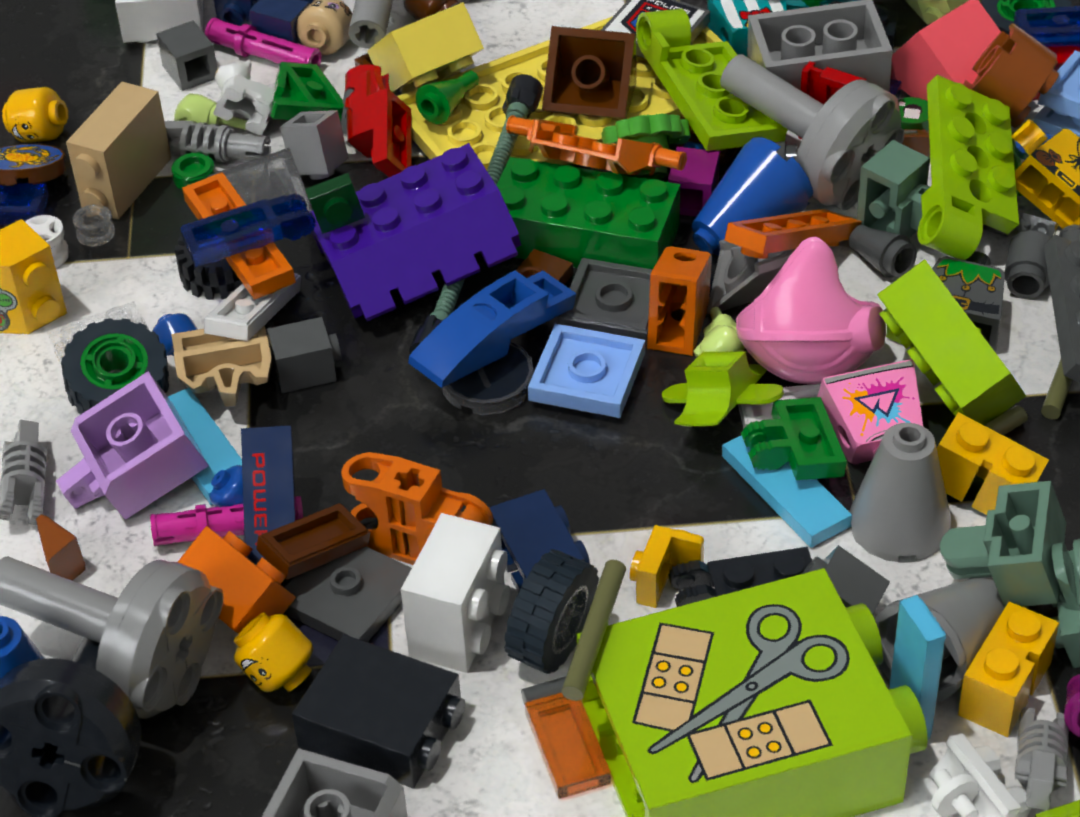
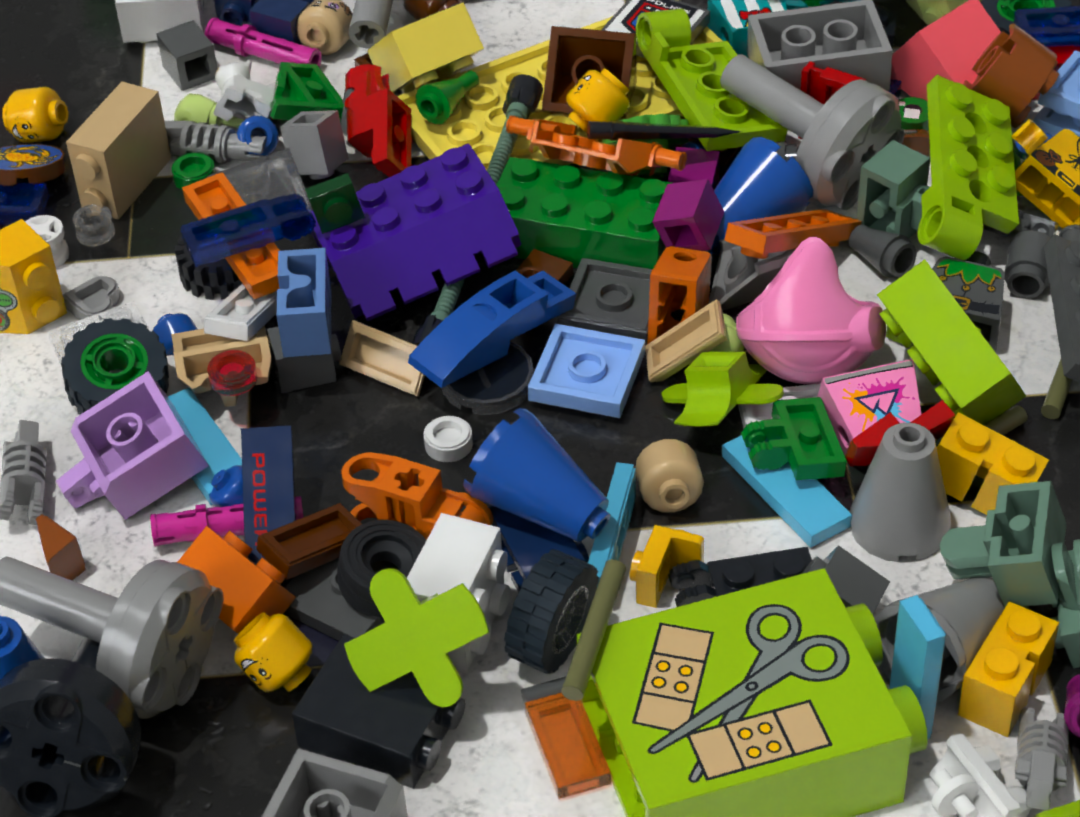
none -> light grey tile [63,276,120,326]
none -> clear red tile [207,350,258,396]
none -> blue piece [236,116,279,157]
none -> medium blue brick [276,248,331,357]
none -> black tyre [337,520,427,618]
none -> tan tile [339,320,425,396]
none -> lime piece [344,568,489,707]
none -> white tile [423,416,473,462]
none -> blue cone [463,408,611,542]
none -> yellow head [566,68,630,133]
none -> black bar [587,120,741,141]
none -> medium azure tile [588,462,636,586]
none -> tan head [635,439,704,513]
none -> tan tile [645,299,727,382]
none -> magenta brick [652,179,724,251]
none -> red slope [845,400,955,466]

